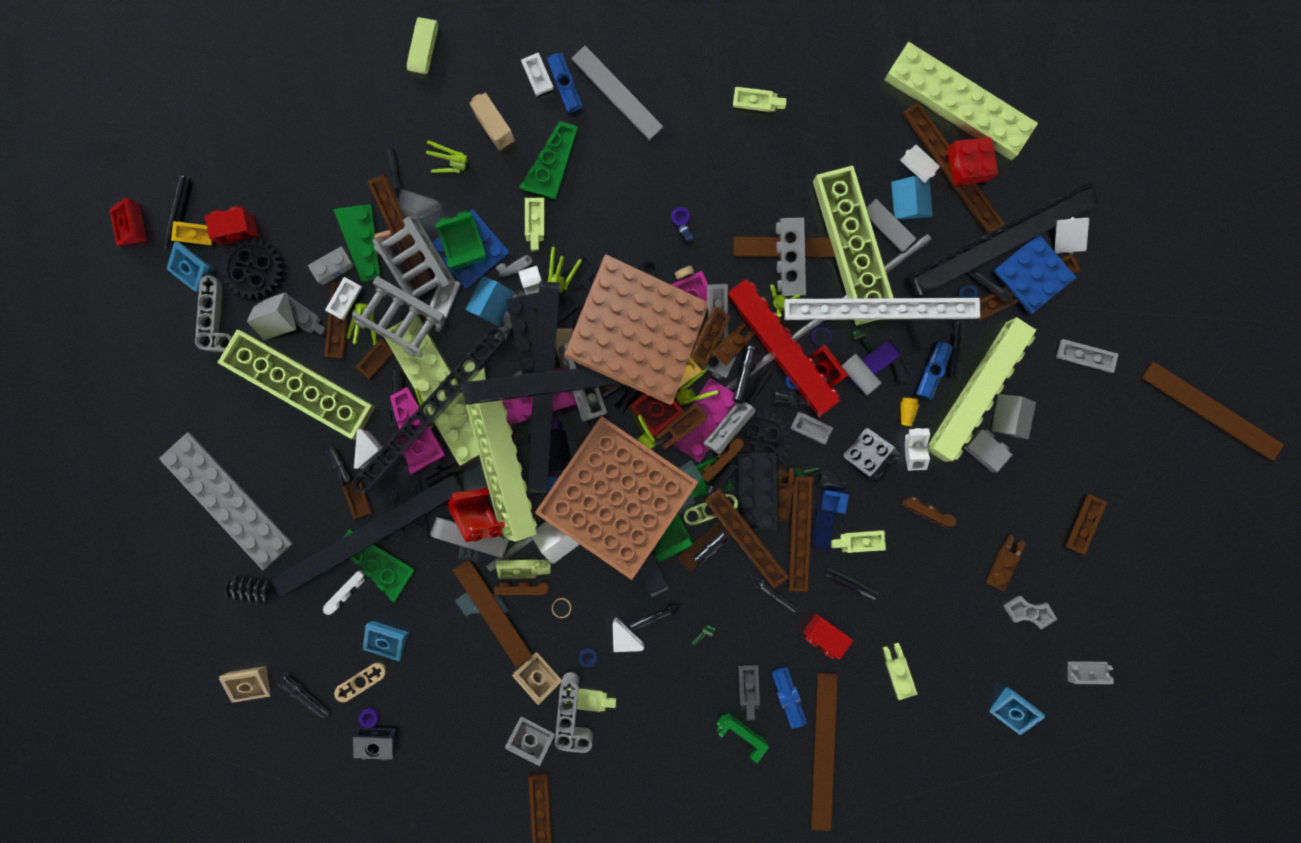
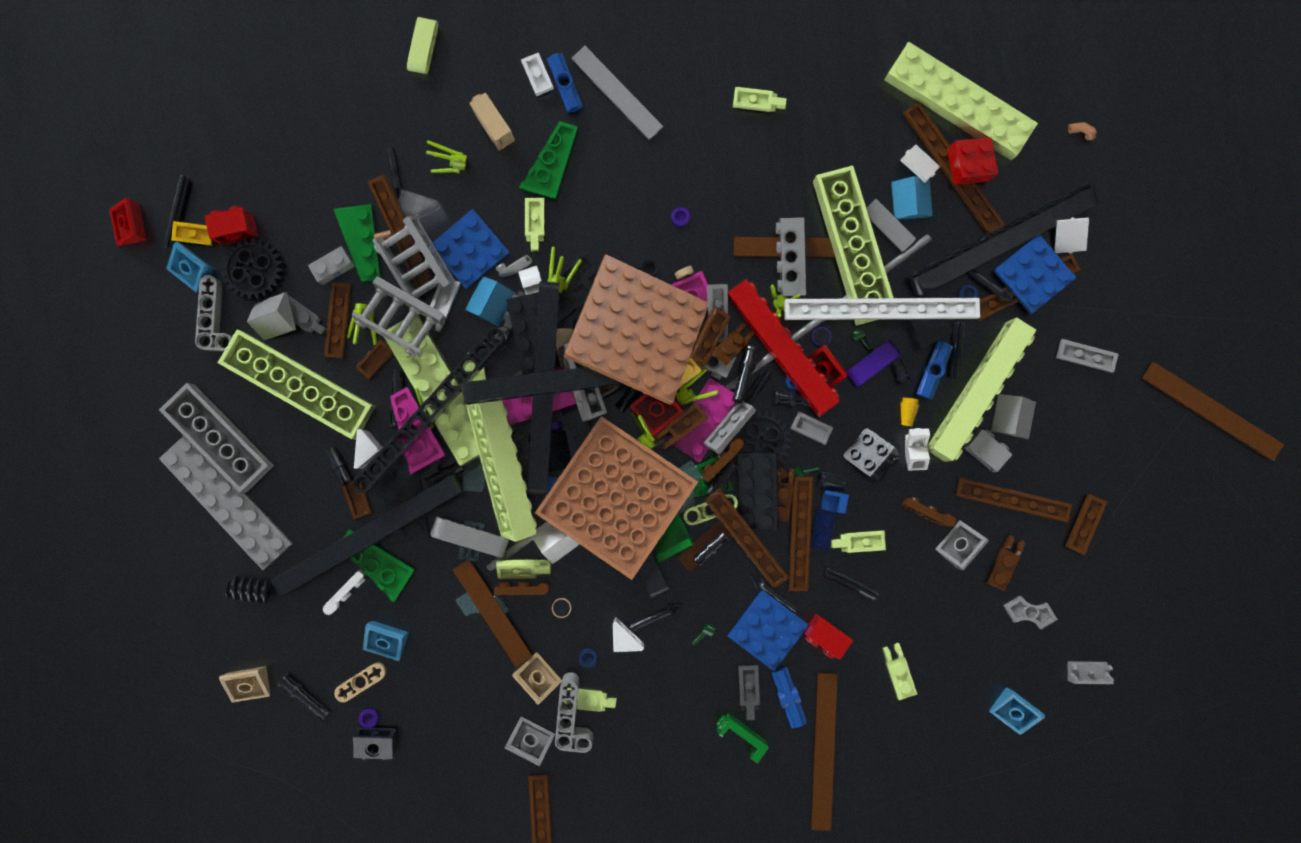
white plate [325,277,362,320] -> none
green panel [435,211,488,271] -> none
red panel [447,488,505,542] -> none
dark blue tile [679,224,695,243] -> none
light grey pin [842,354,881,395] -> none
none -> light grey brick [159,383,274,493]
none -> blue plate [727,590,808,671]
none -> light grey slope [935,521,989,570]
none -> reddish brown tile [955,478,1072,523]
none -> nougat arm [1068,122,1097,140]

